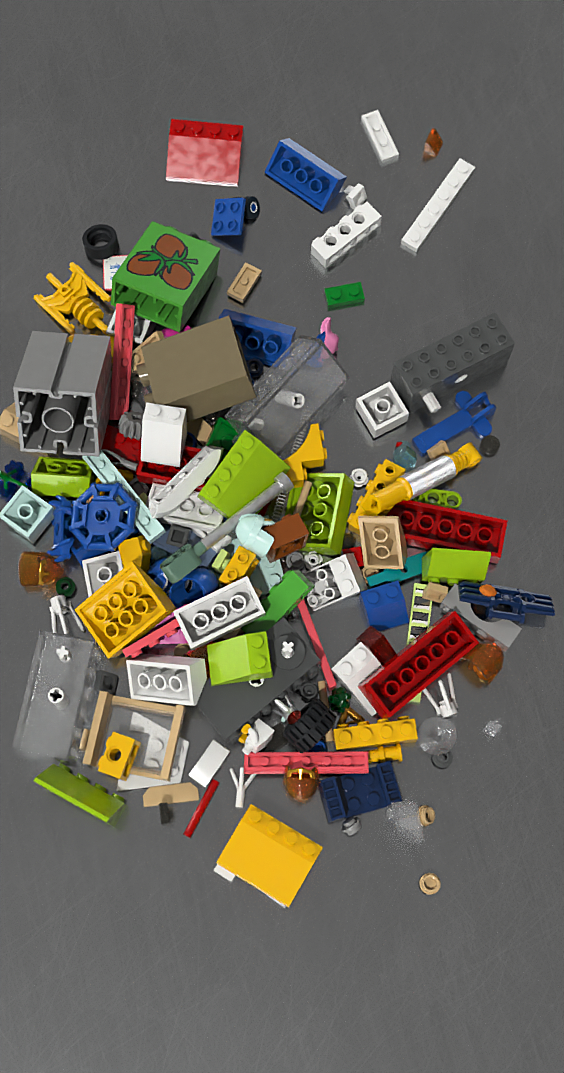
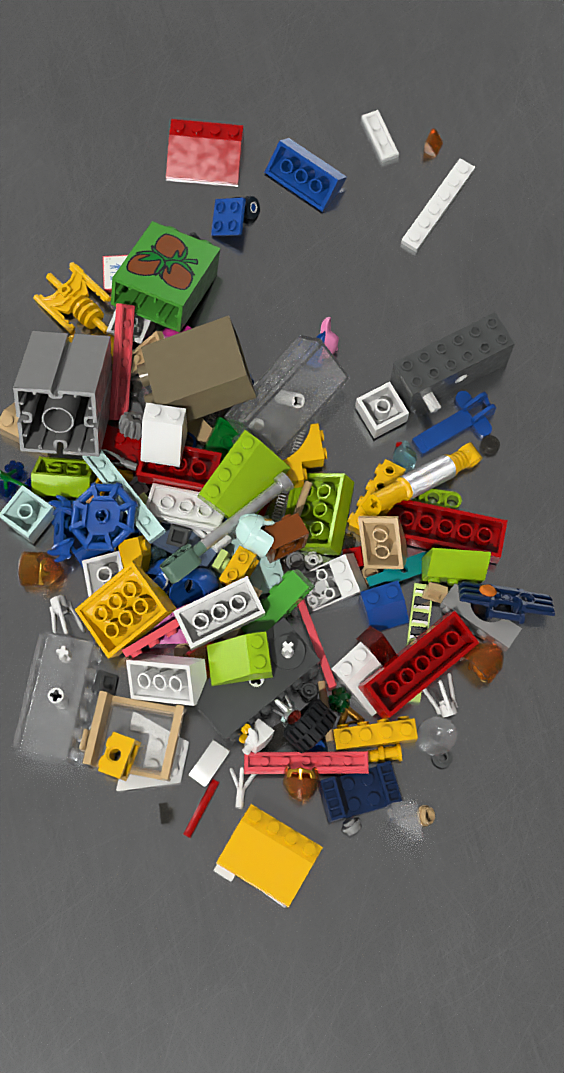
lime slope [34,763,127,827] -> none
dark green plate [55,577,76,597] -> none
black tyre [82,224,119,260] -> none
tan piece [143,782,199,807] -> none
white brick [149,446,224,519] -> none
blue slope [219,309,297,370] -> none
tan plate [227,262,262,303] -> none
dark blue plate [246,358,264,377] -> none
white brick [311,202,382,269] -> none
green plate [324,282,365,308] -> none
white tile [344,183,367,209] -> none
white plate [349,469,369,487] -> none
tan plate [419,873,440,895] -> none
tan plate [427,440,451,461] -> none
clear plate [485,719,503,738] -> none

